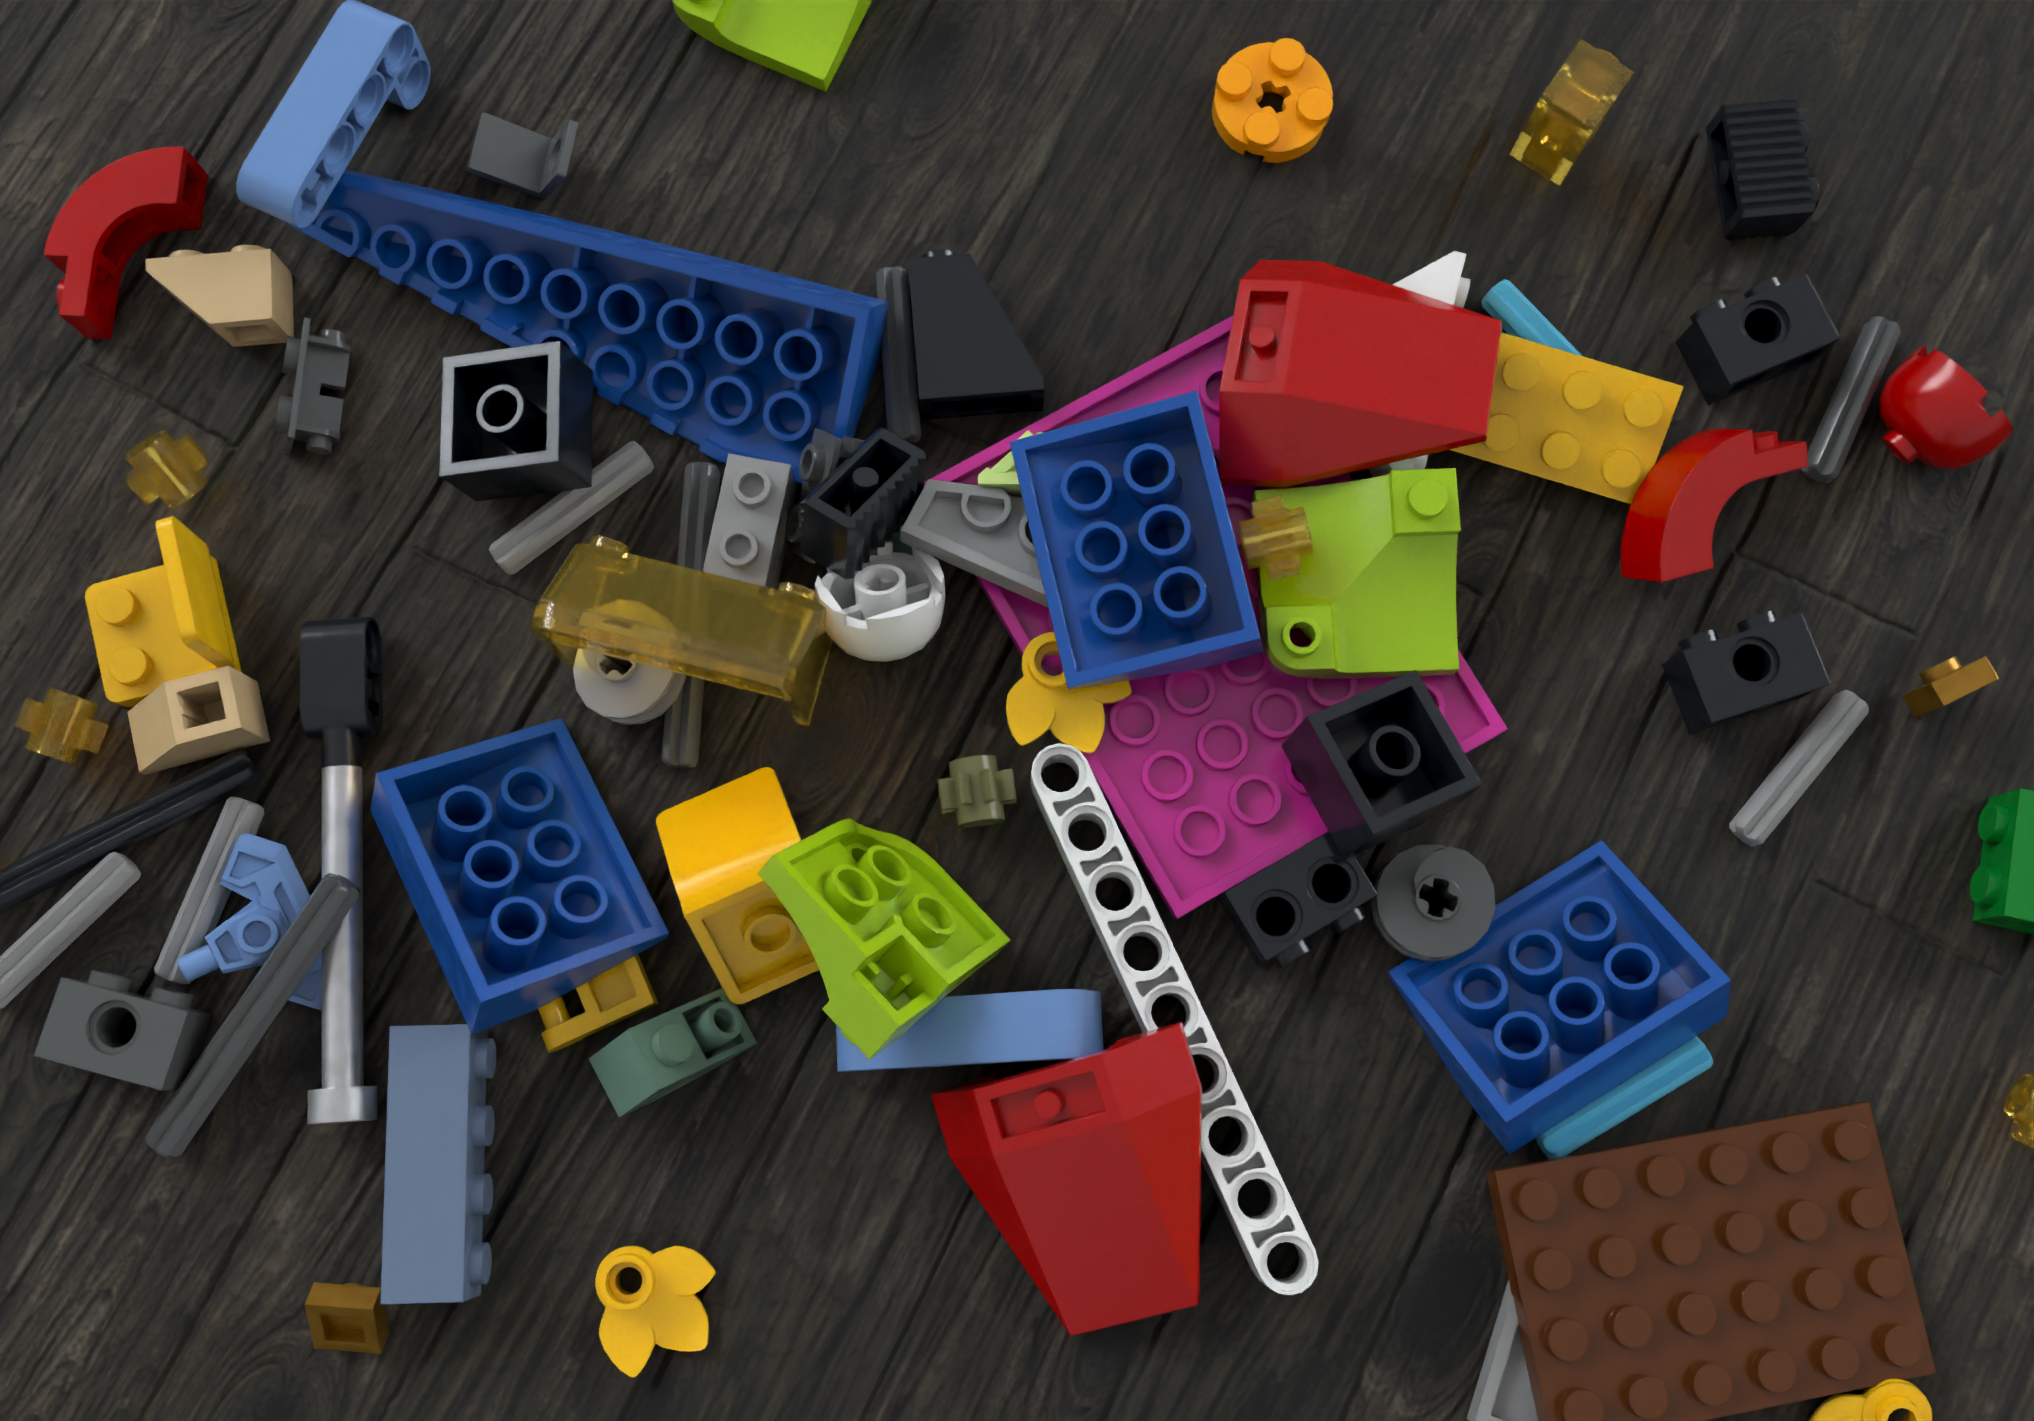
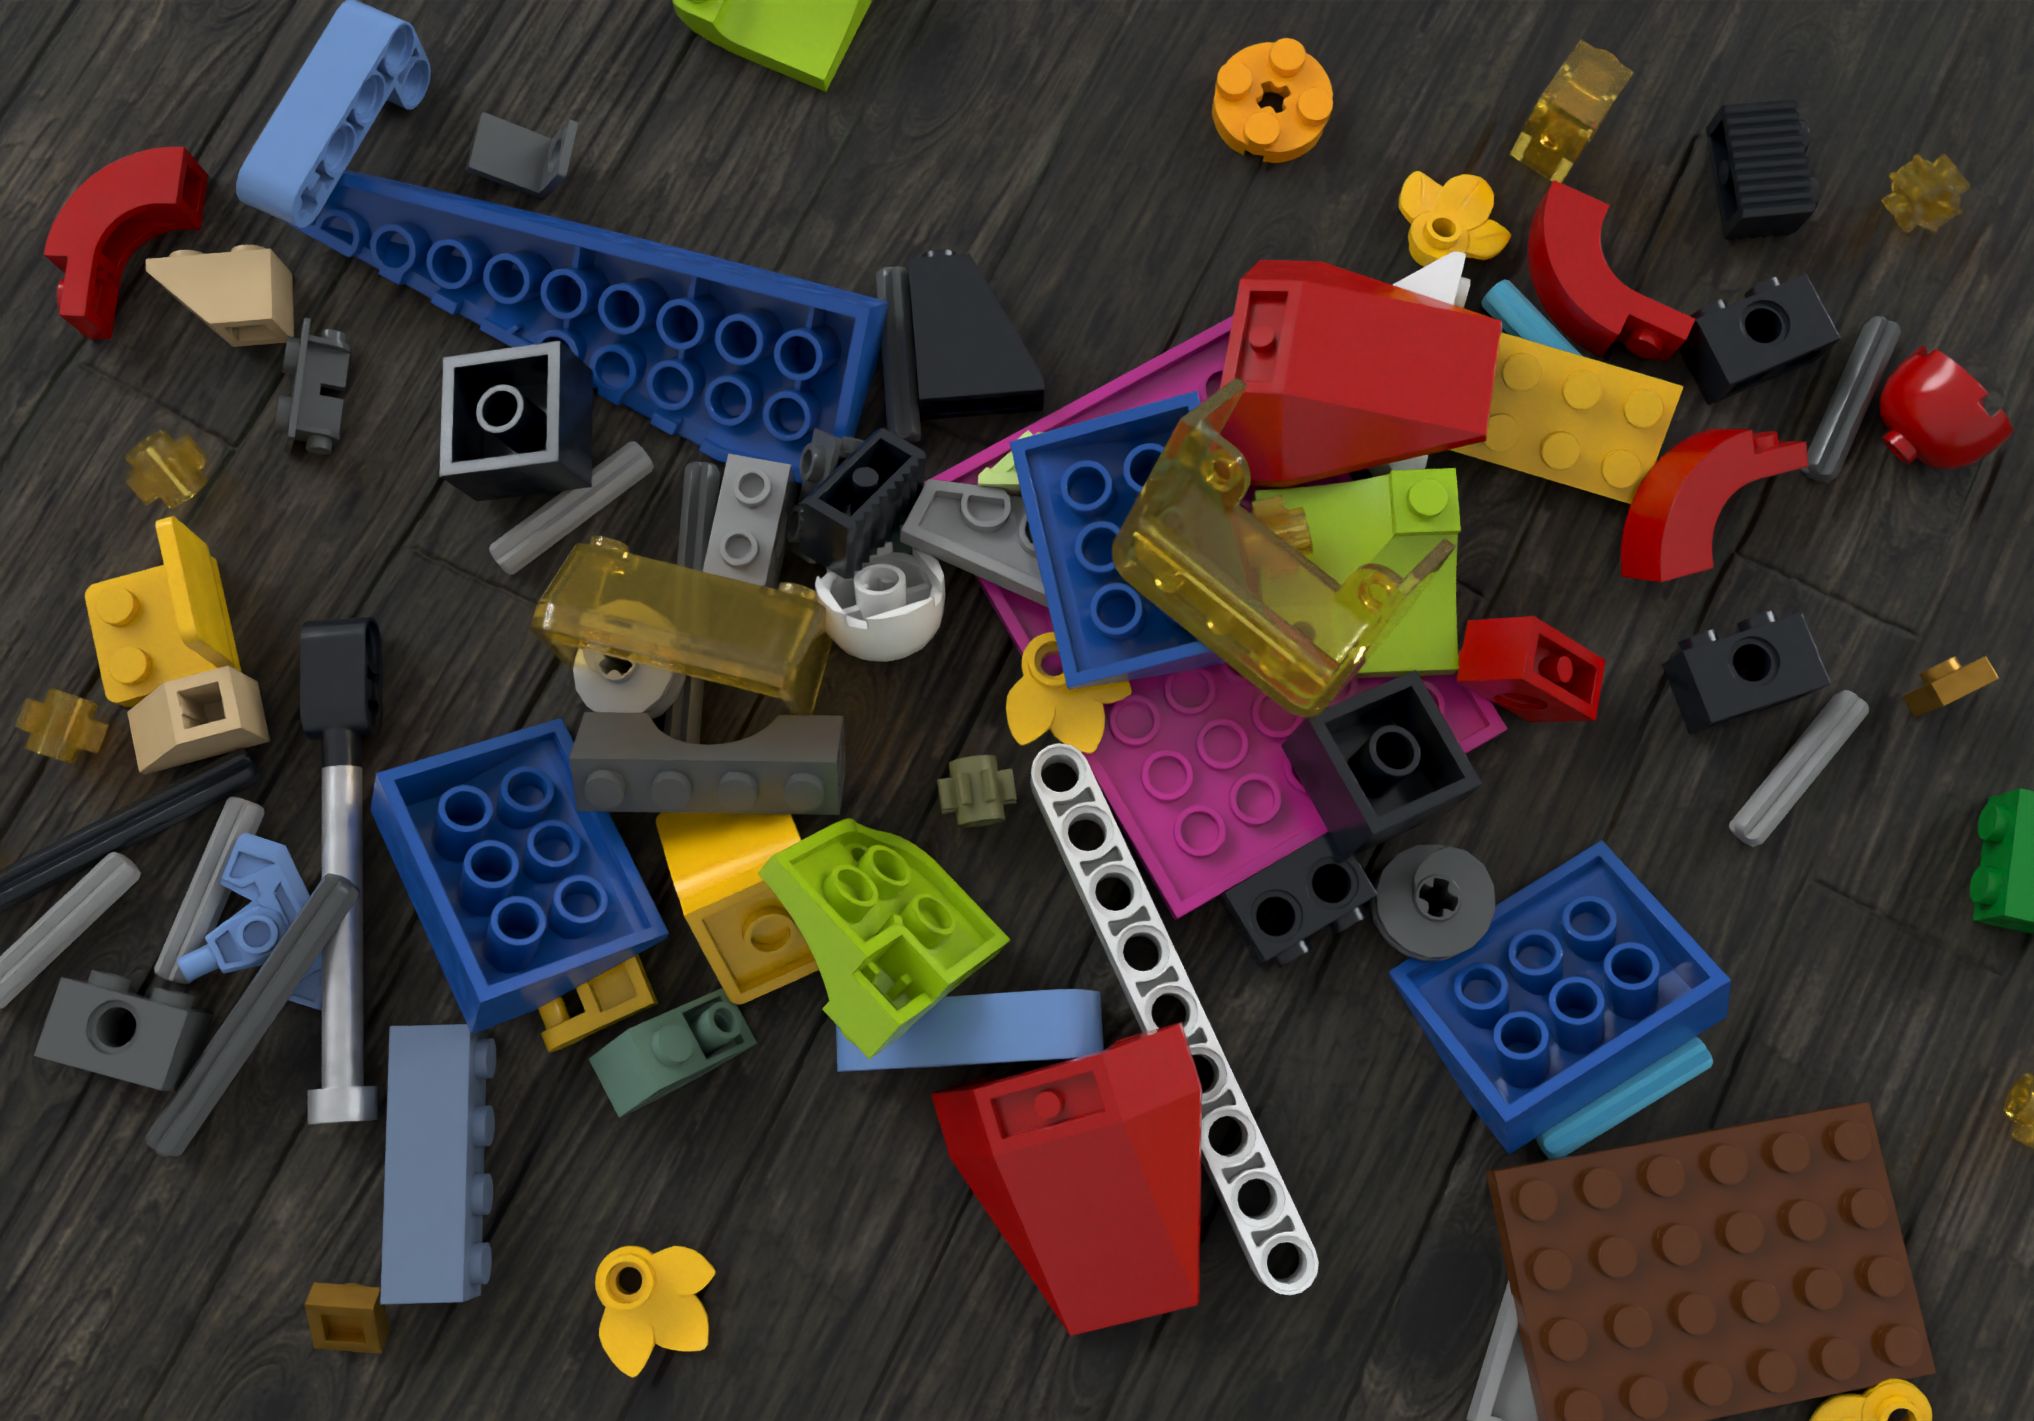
none -> dark grey arch [569,712,846,815]
none -> clear yellow windscreen [1112,377,1456,717]
none -> yellow plate [1399,171,1511,267]
none -> red brick [1456,616,1606,722]
none -> red arch [1528,180,1695,363]
none -> clear yellow gear [1882,154,1970,233]

